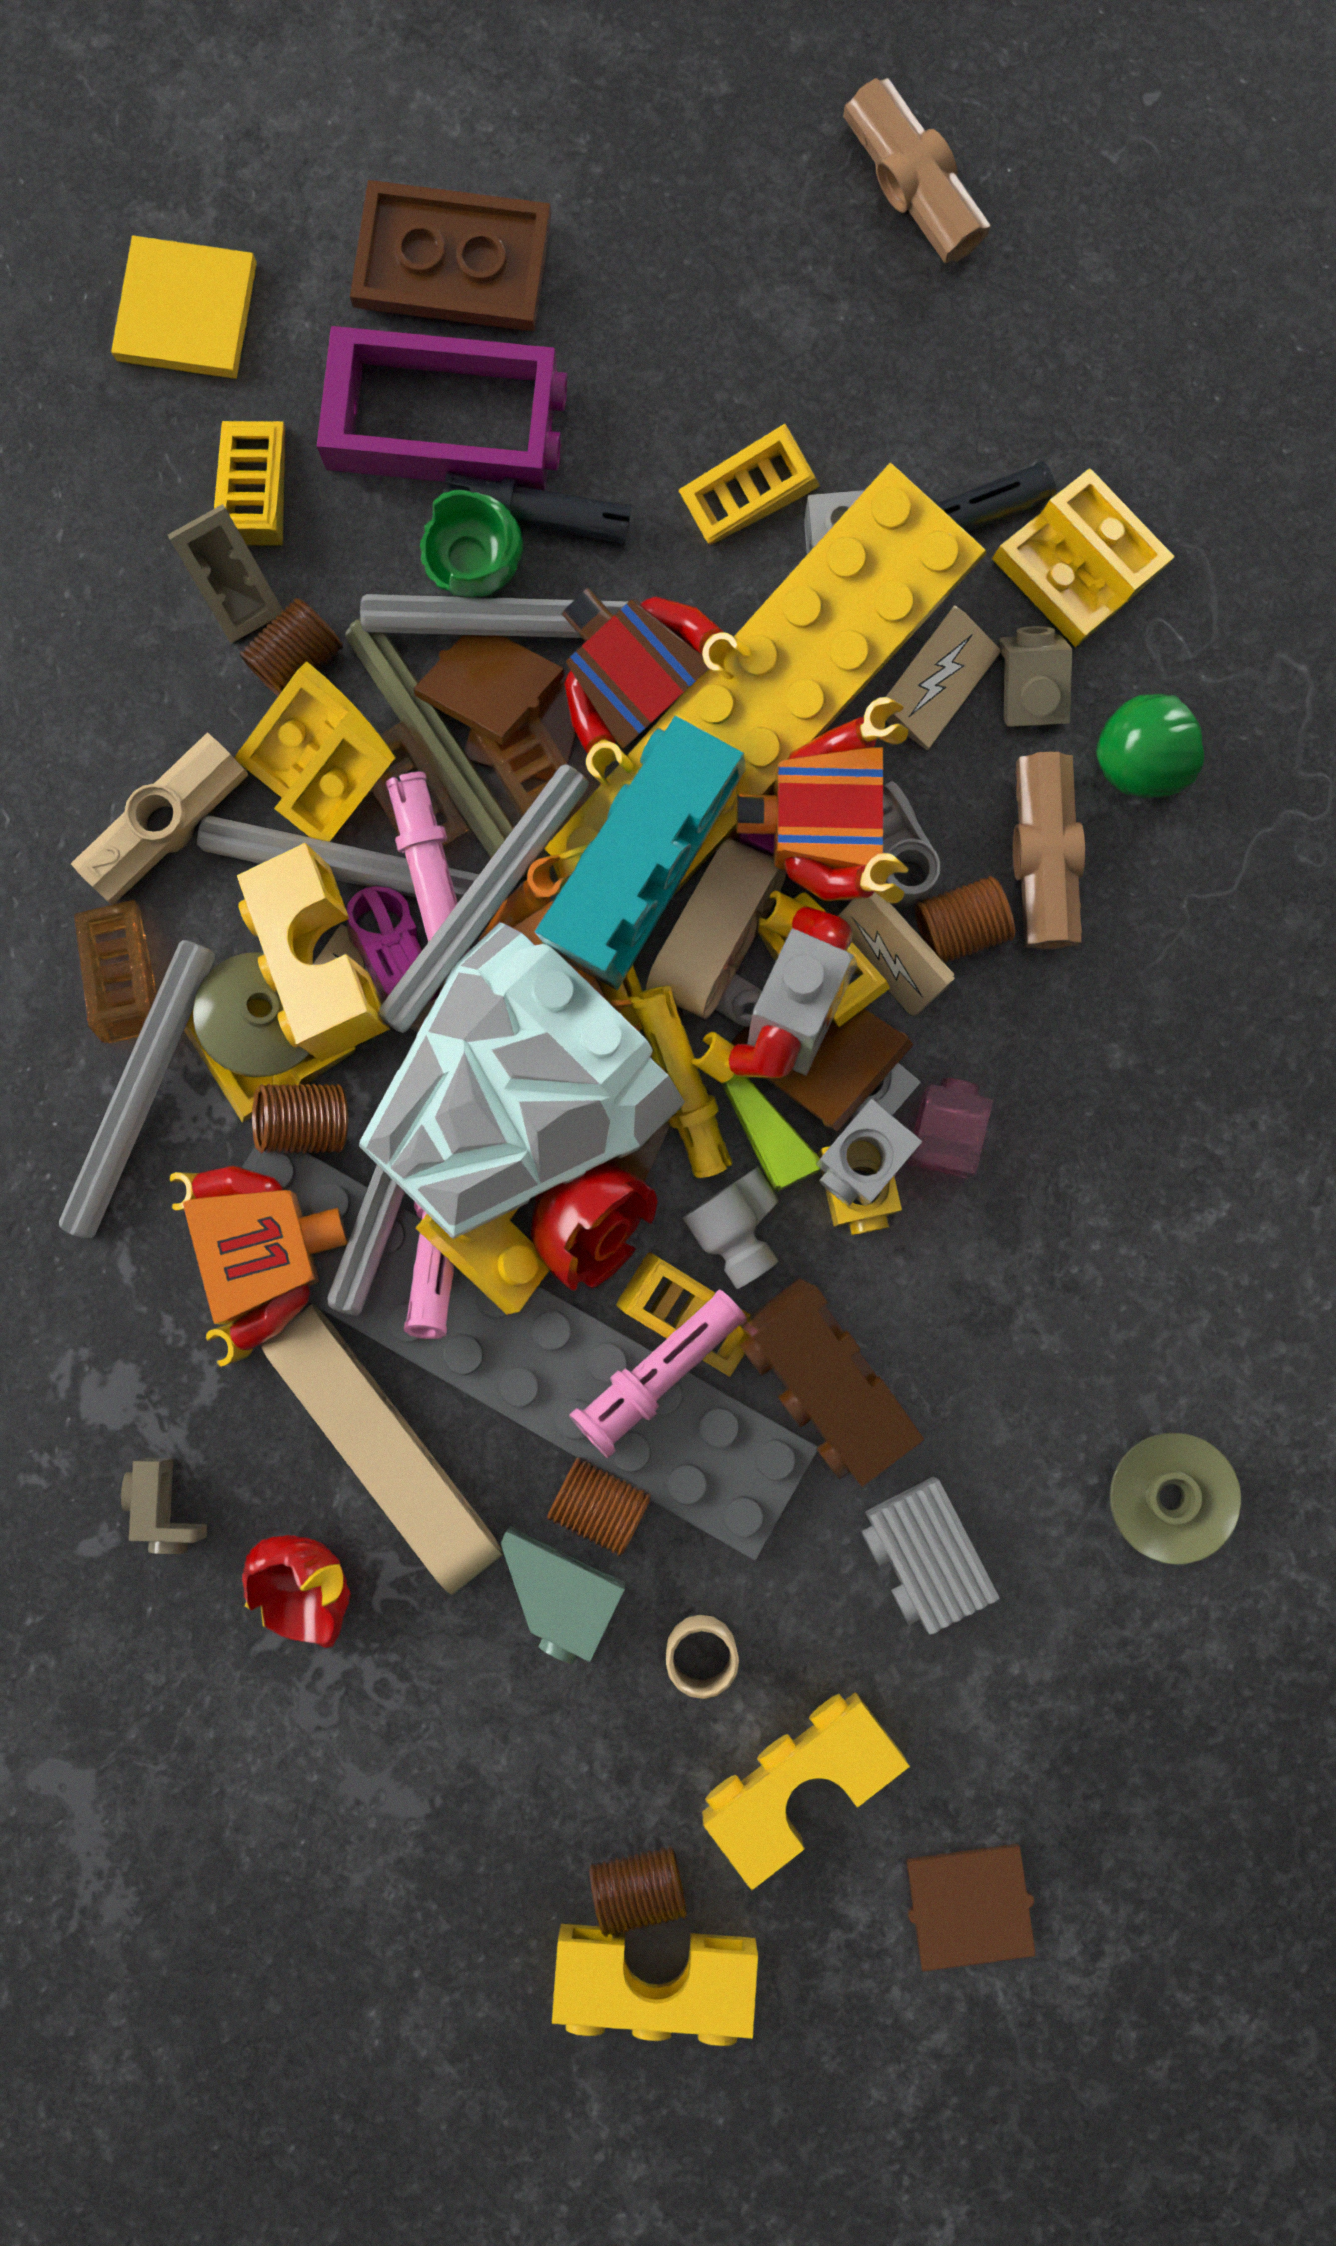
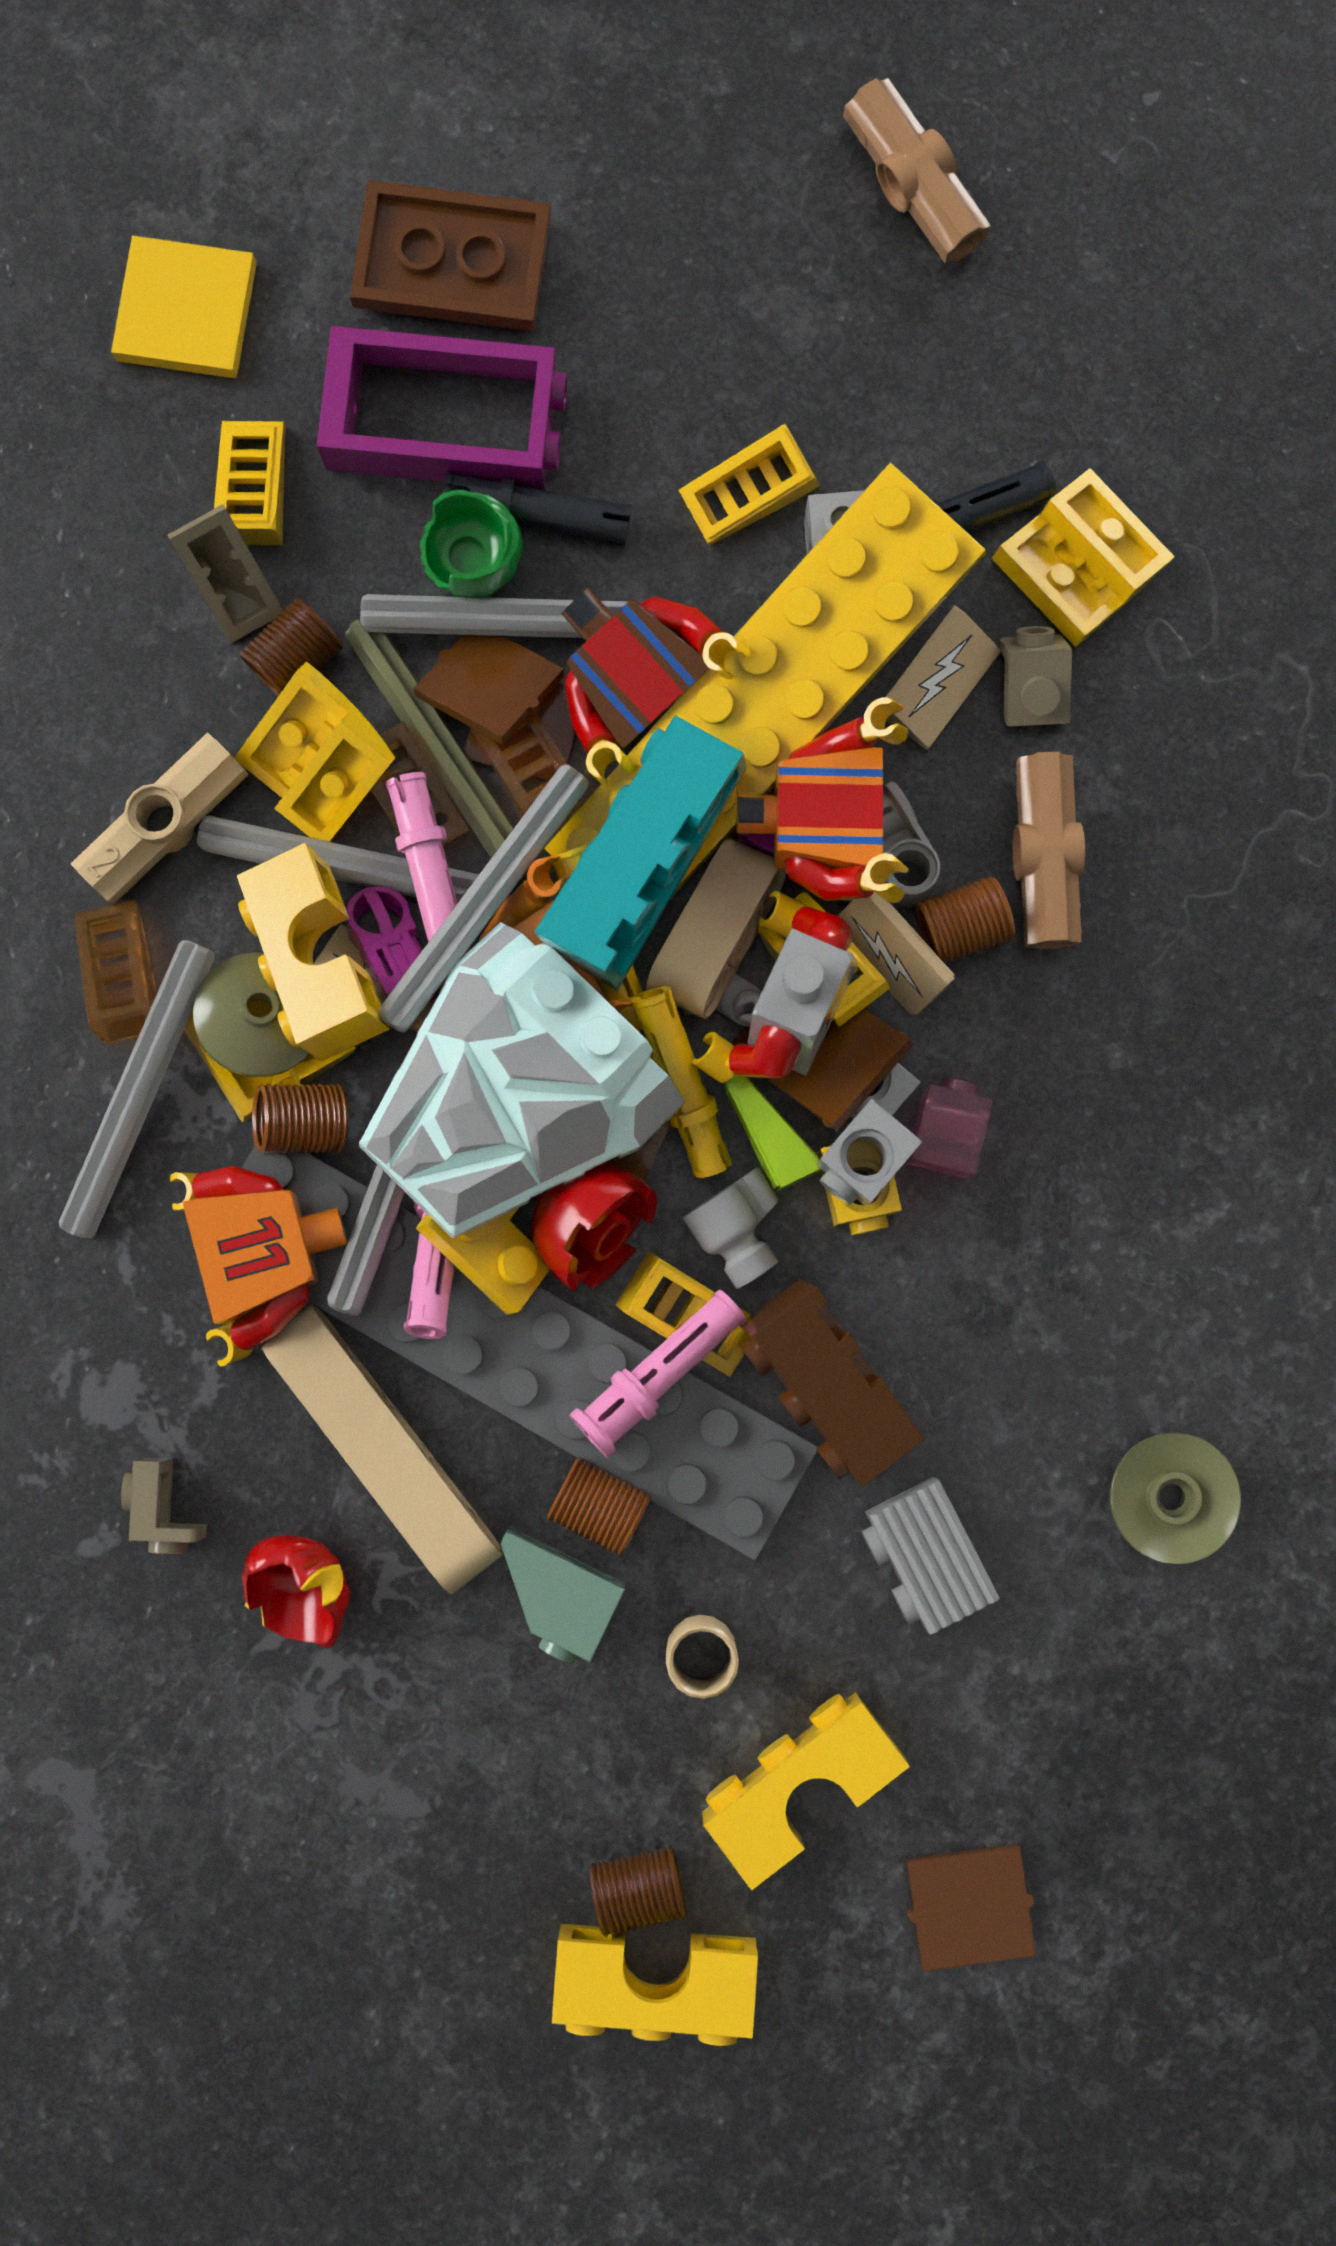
green hair [1096,694,1204,798] -> none

